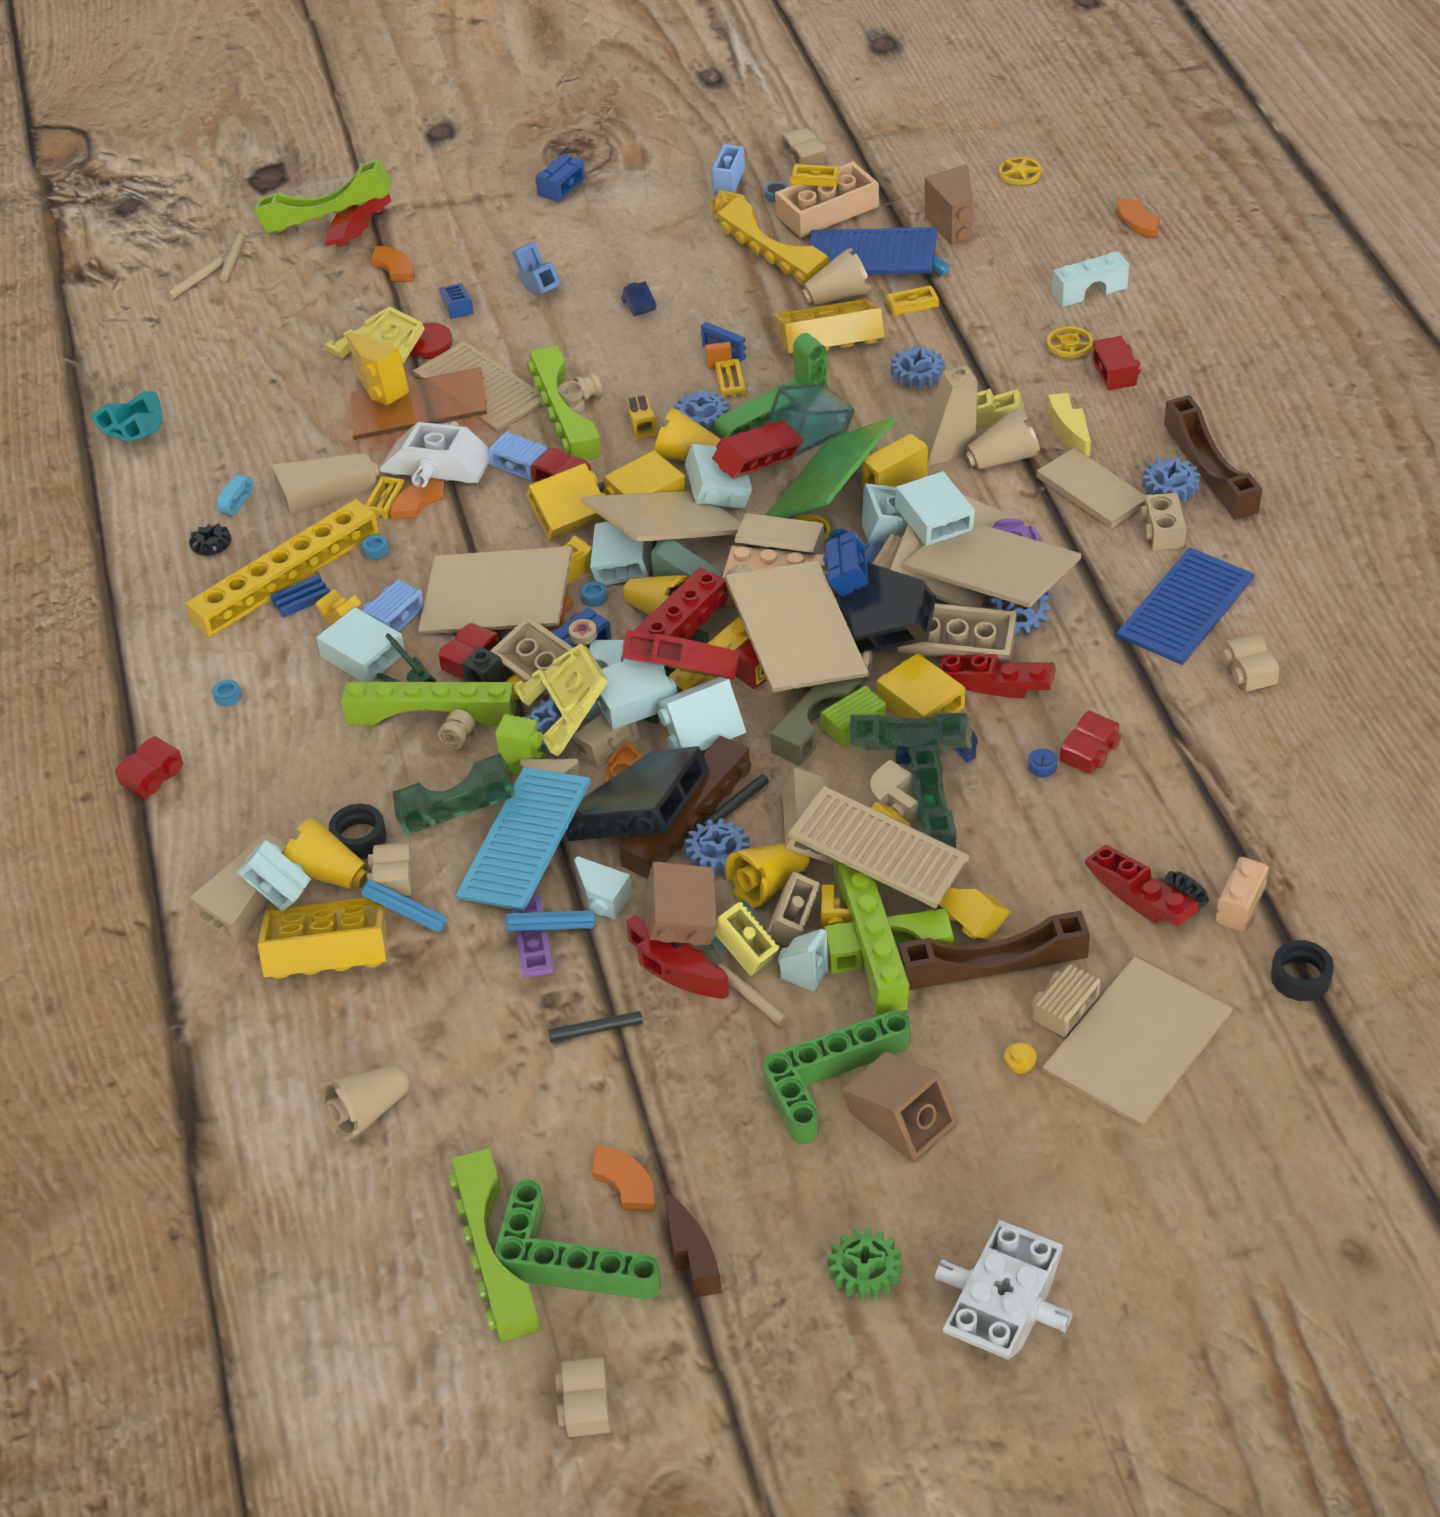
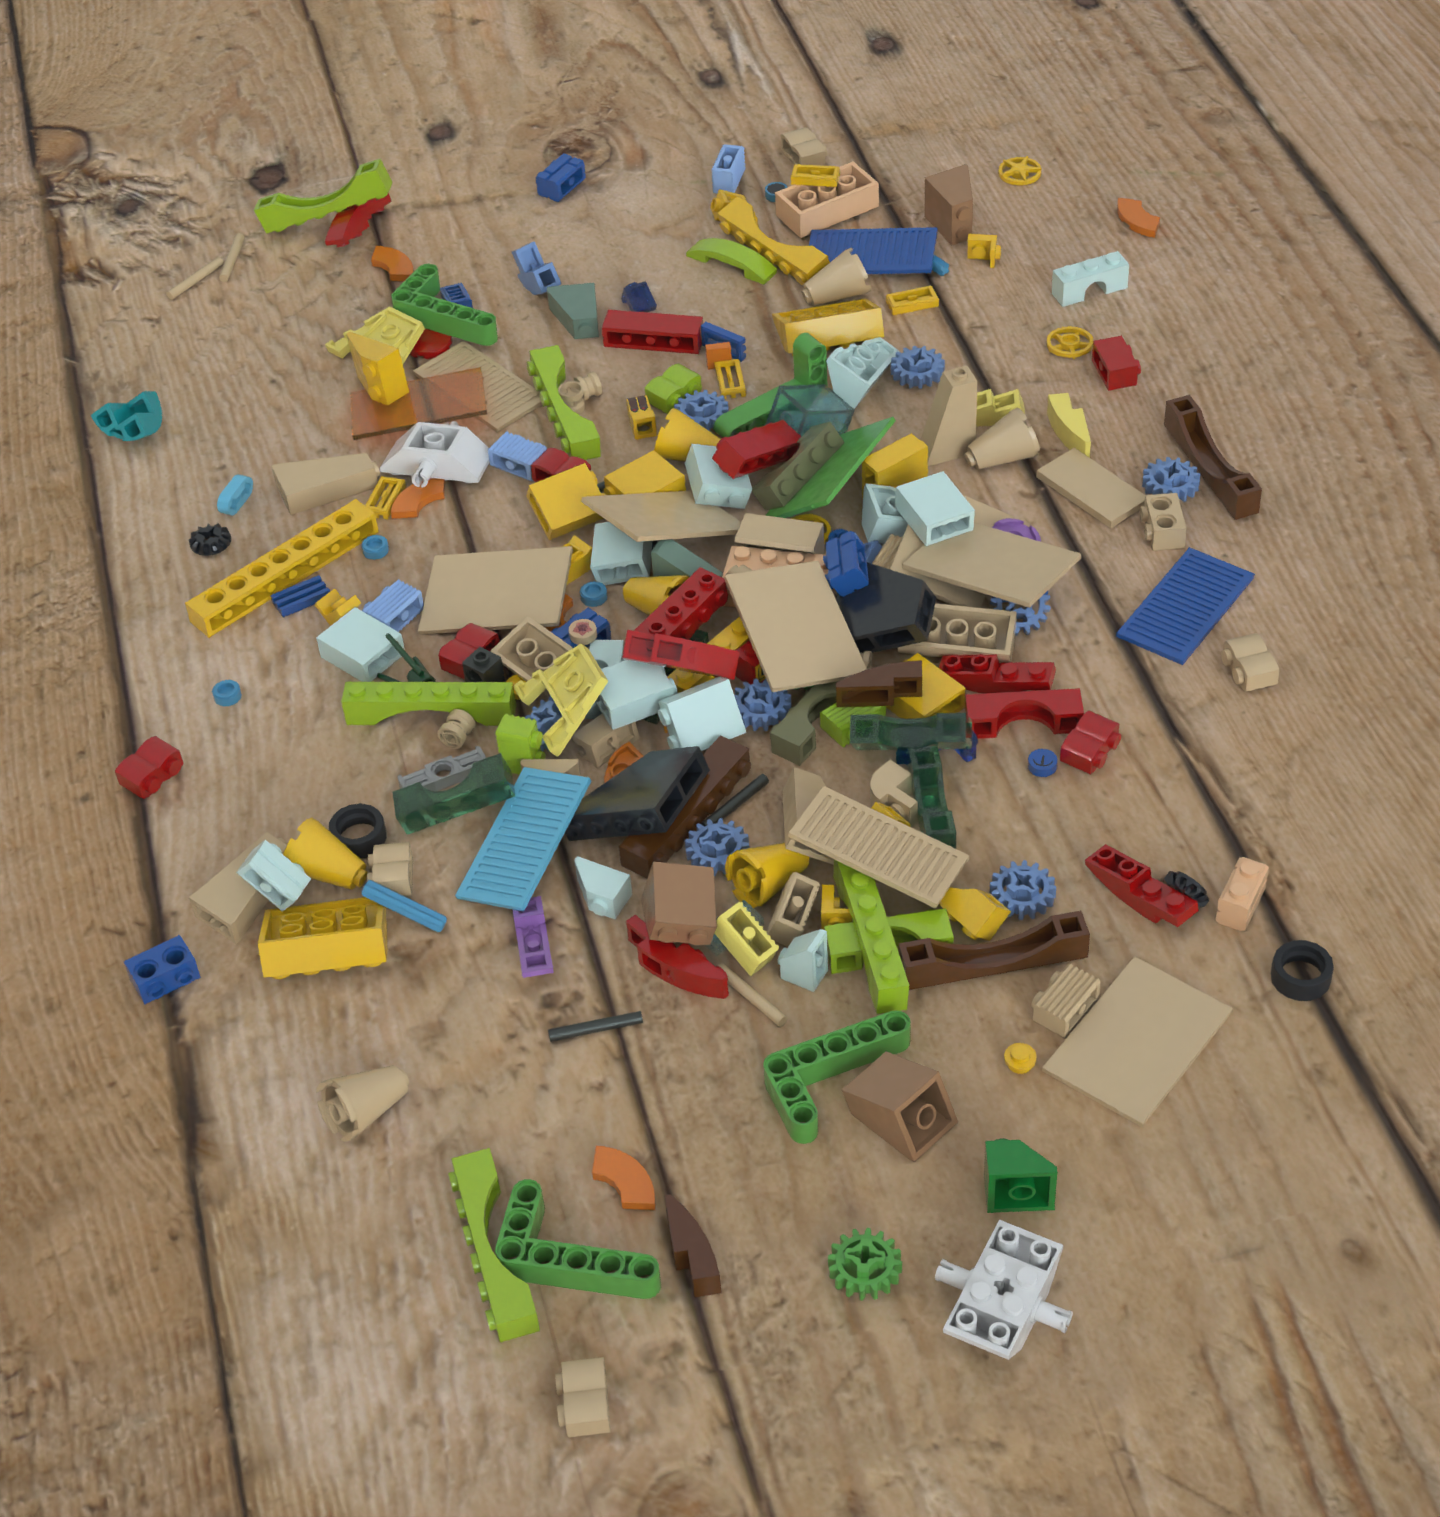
dark azure axle [504,911,595,932] -> none
none -> blue brick [123,935,201,1005]
none -> bright green beam [391,264,498,346]
none -> light grey piece [398,746,489,801]
none -> sand green slope [547,283,599,339]
none -> red brick [602,310,704,354]
none -> lime brick [645,363,702,414]
none -> lime slope [686,238,777,285]
none -> medium blue gear [734,678,792,731]
none -> olive arch [752,422,844,510]
none -> light aqua wedge [826,337,900,409]
none -> reddish brown slope [836,660,922,707]
none -> red arch [965,688,1084,739]
none -> yellow bracket [967,234,1001,268]
none -> green slope [984,1138,1058,1213]
none -> medium blue gear [989,860,1056,920]

